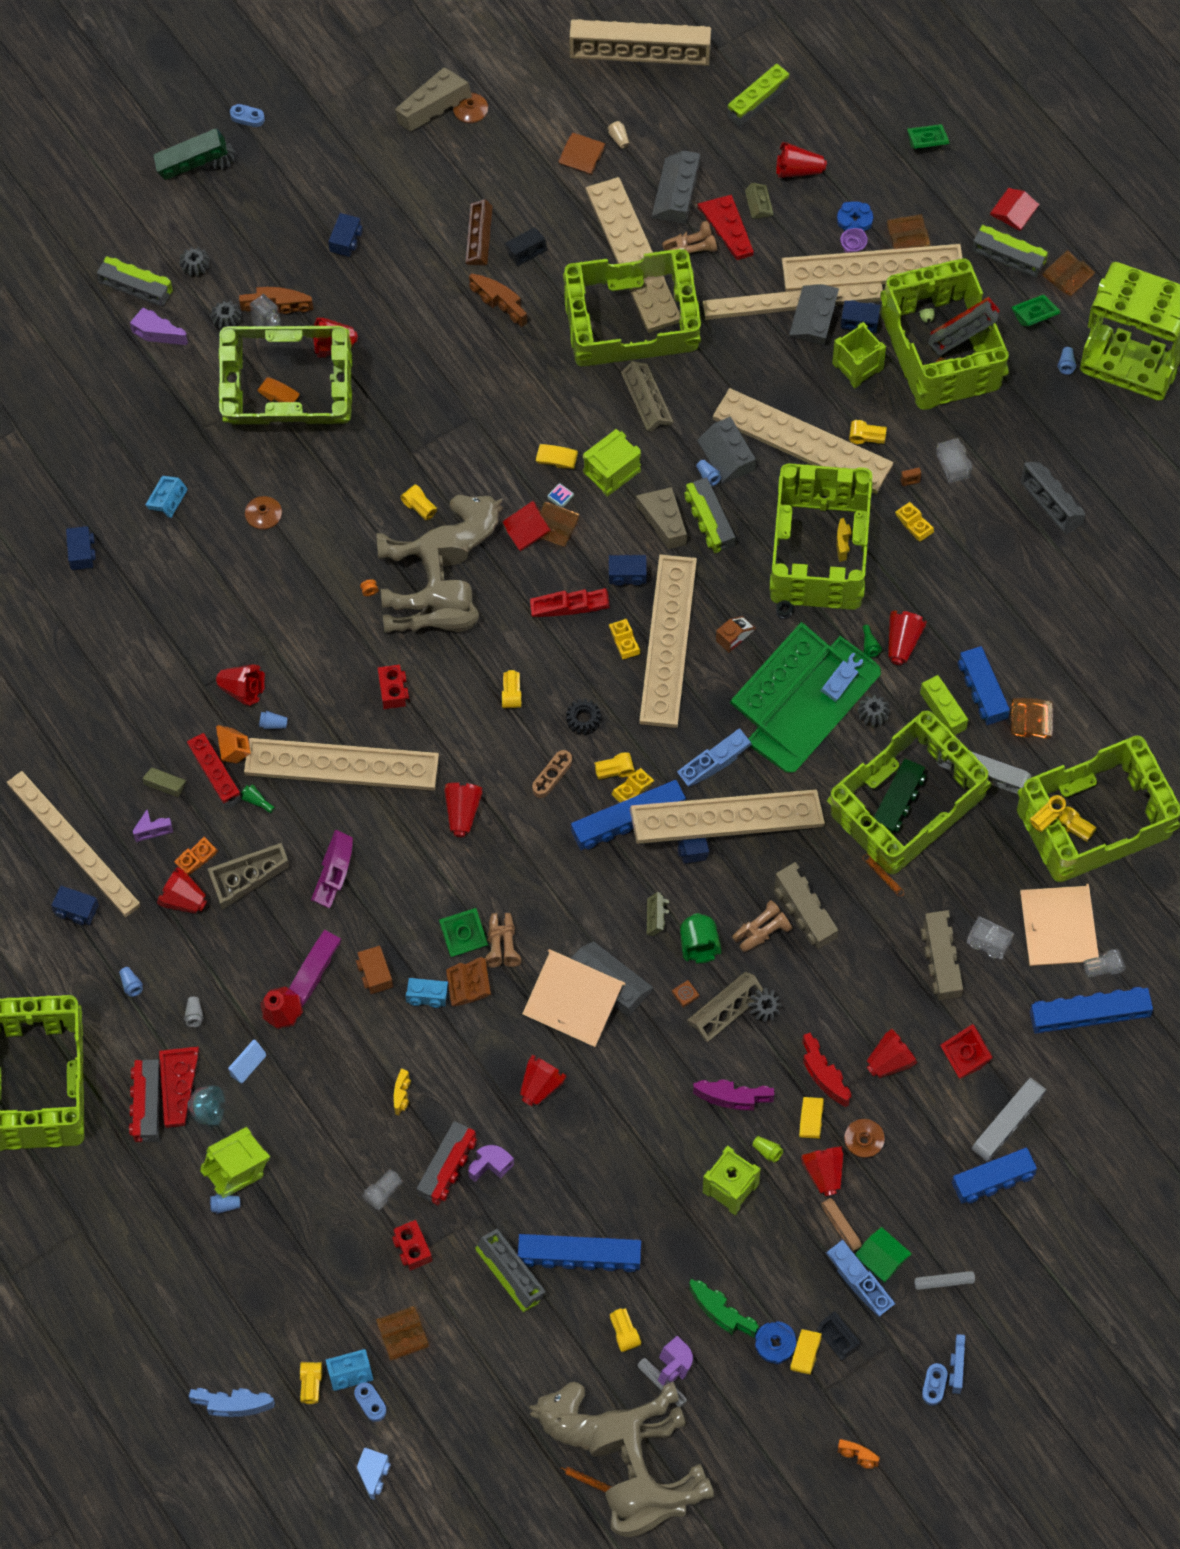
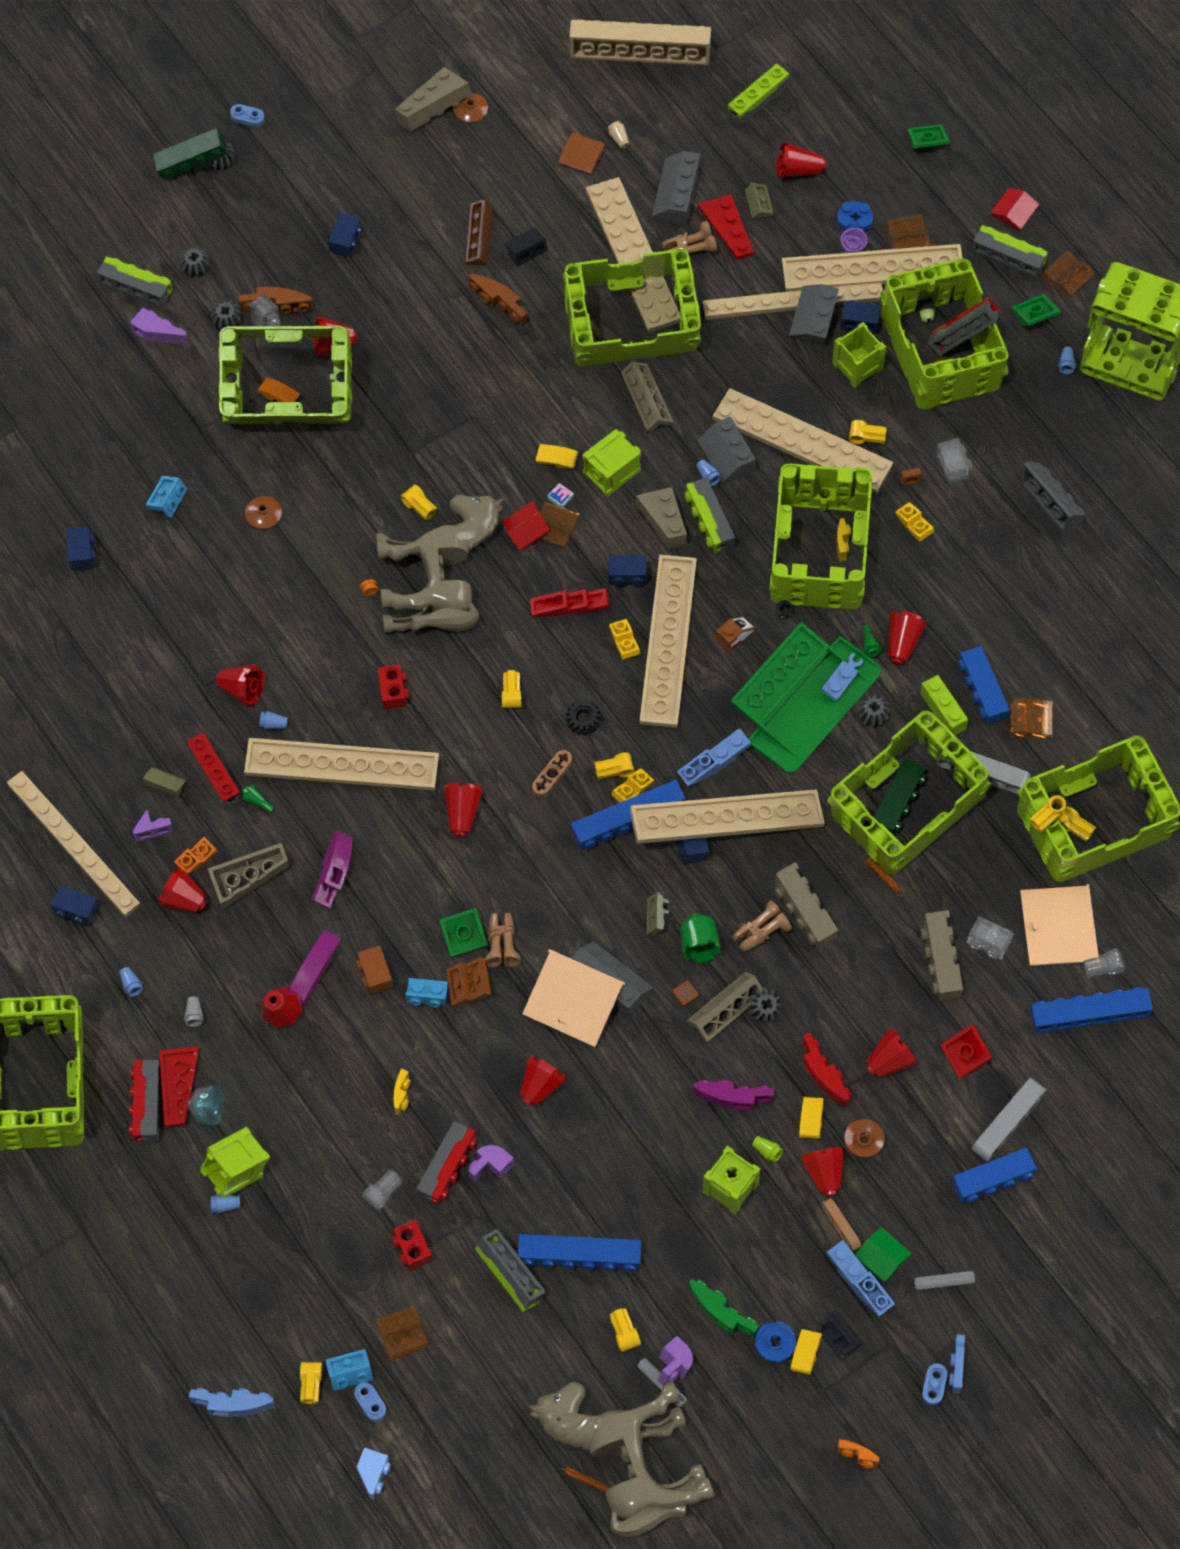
orange slope [216,725,251,764] -> none
light blue slope [229,1040,266,1083] -> none

